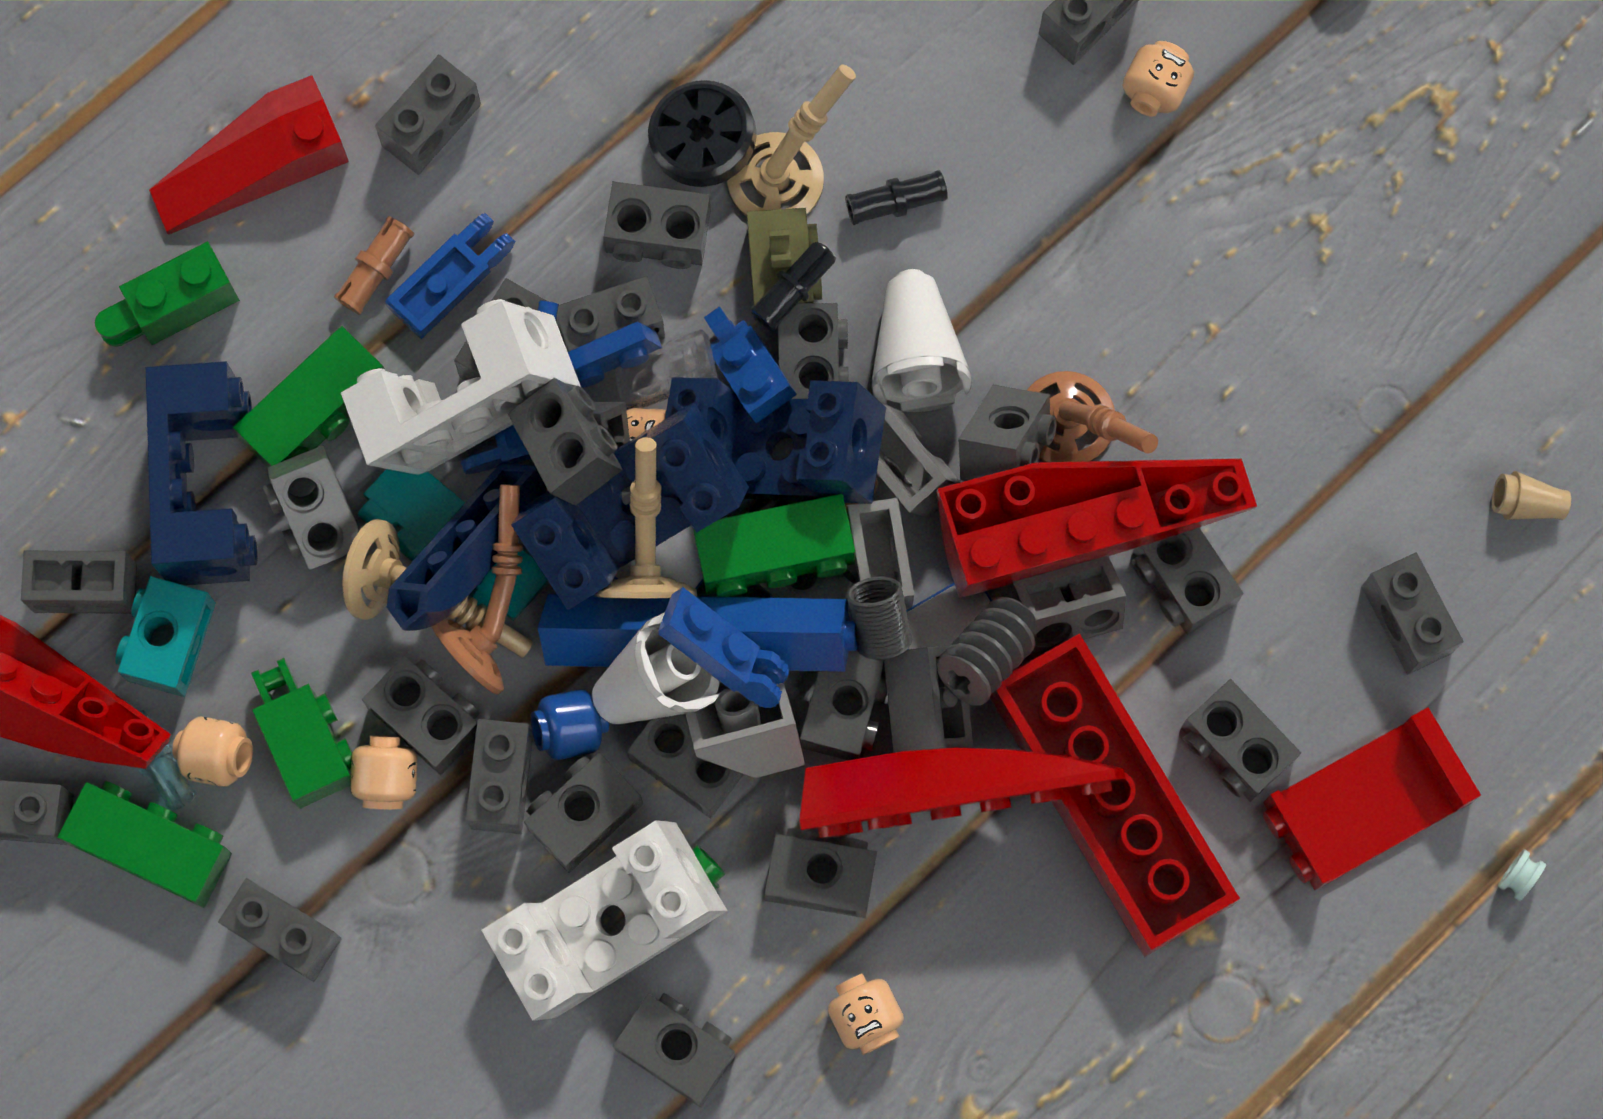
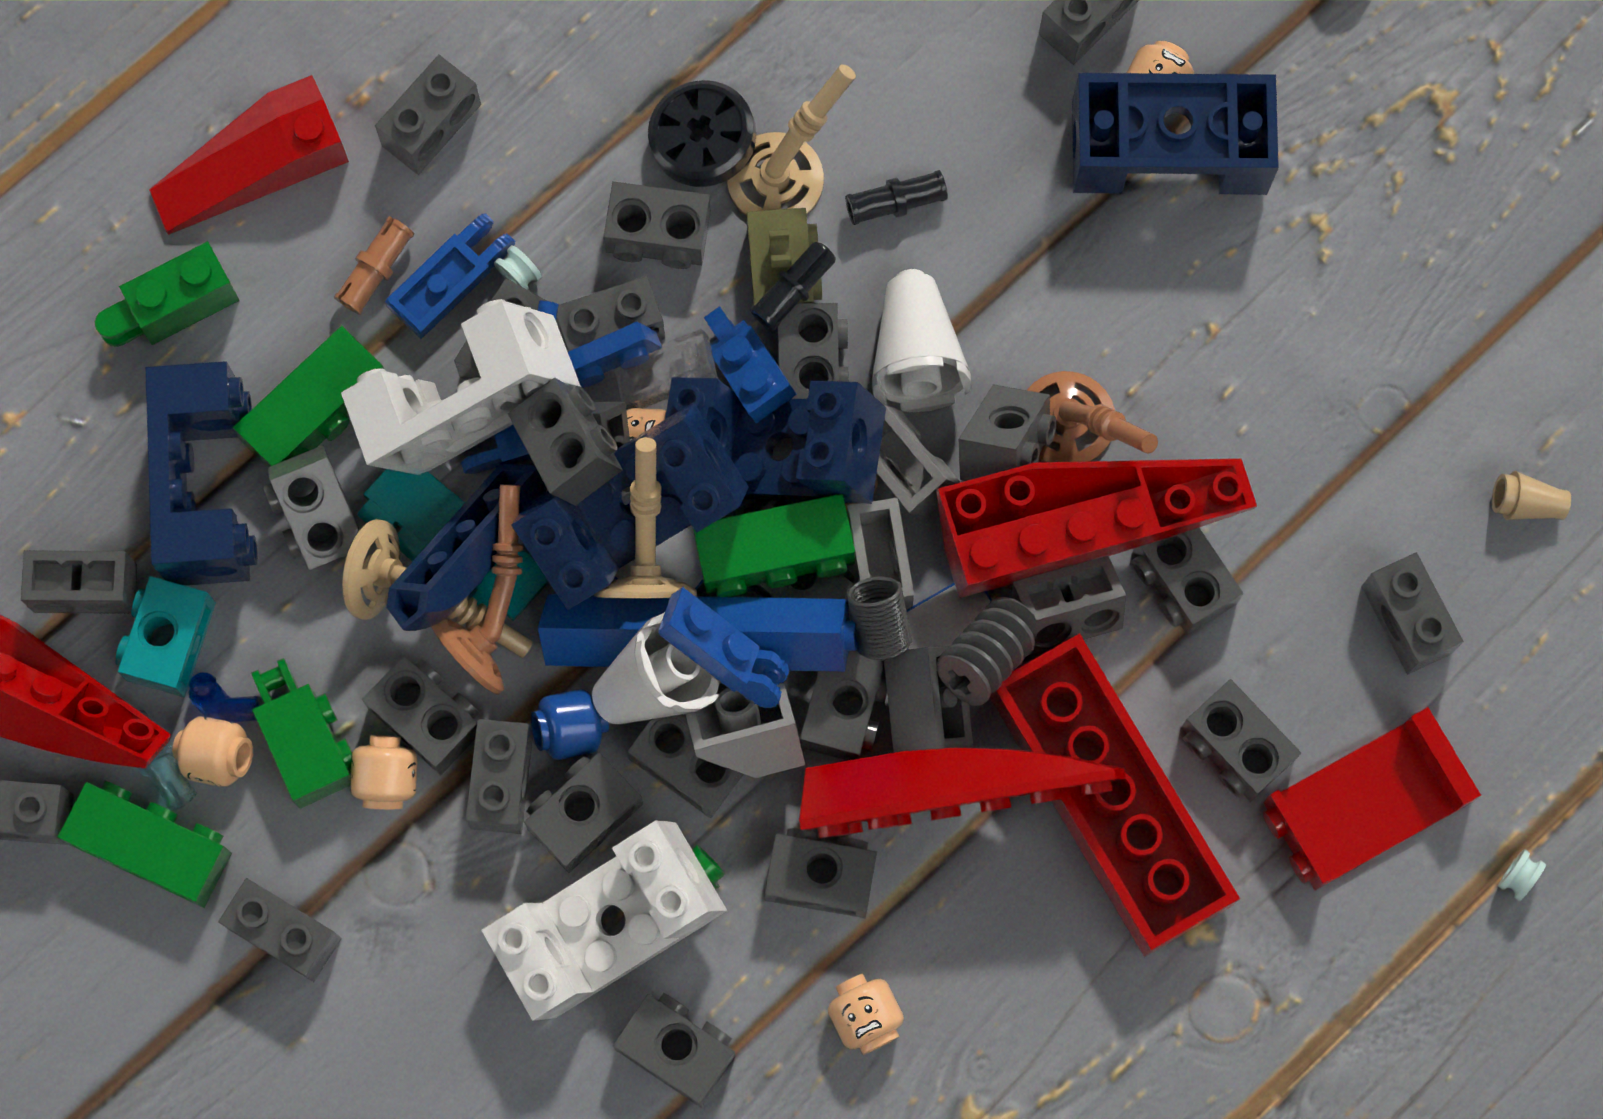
none -> clear blue arm [188,672,259,722]
none -> light aqua bush [494,245,542,290]
none -> dark blue plate [1072,73,1279,195]

